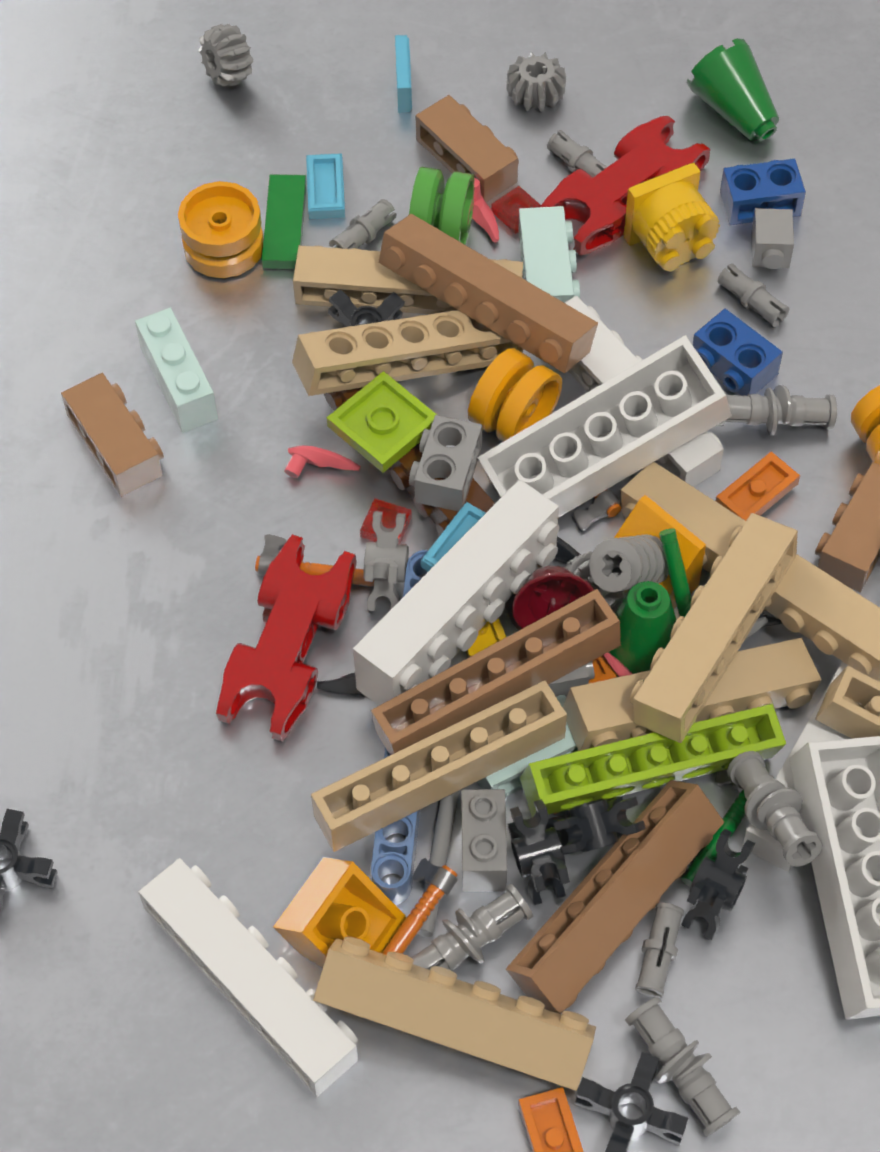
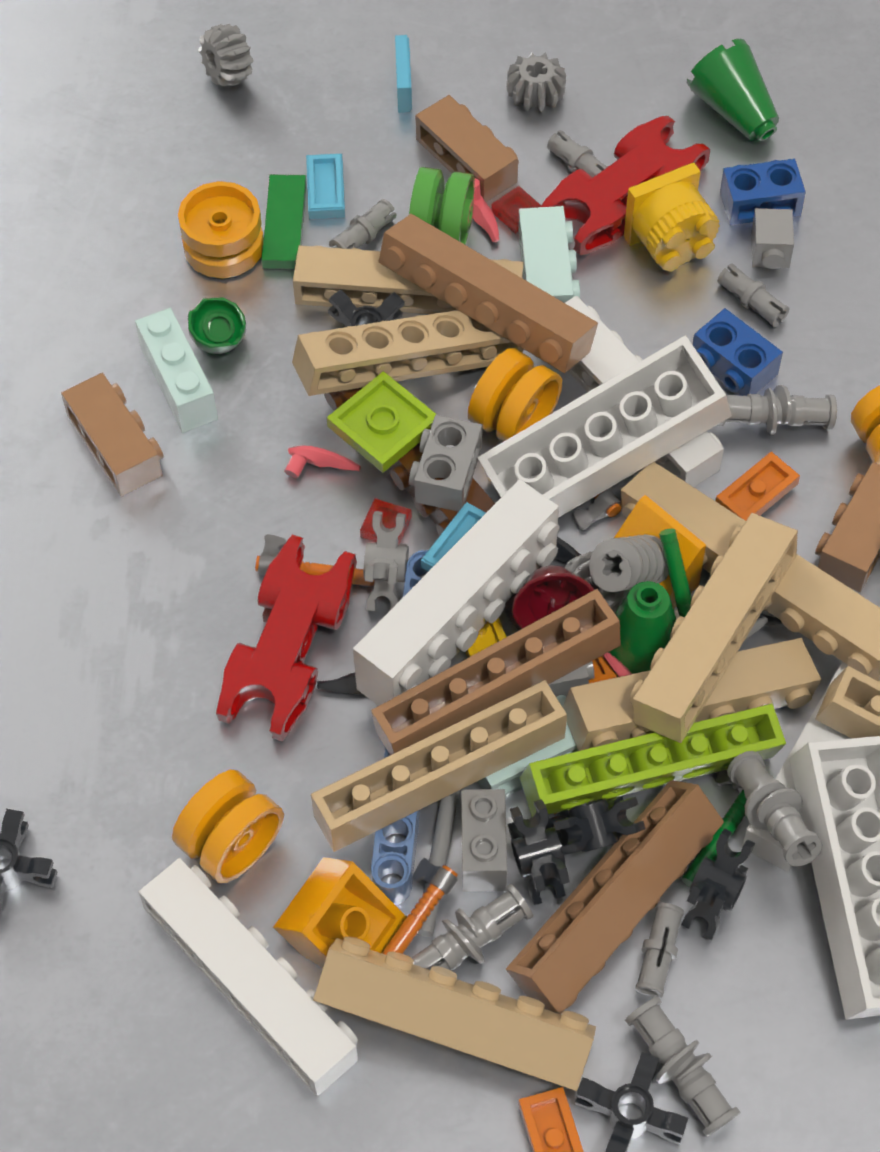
none -> light orange wheel [172,769,284,883]
none -> green hair [188,297,246,355]

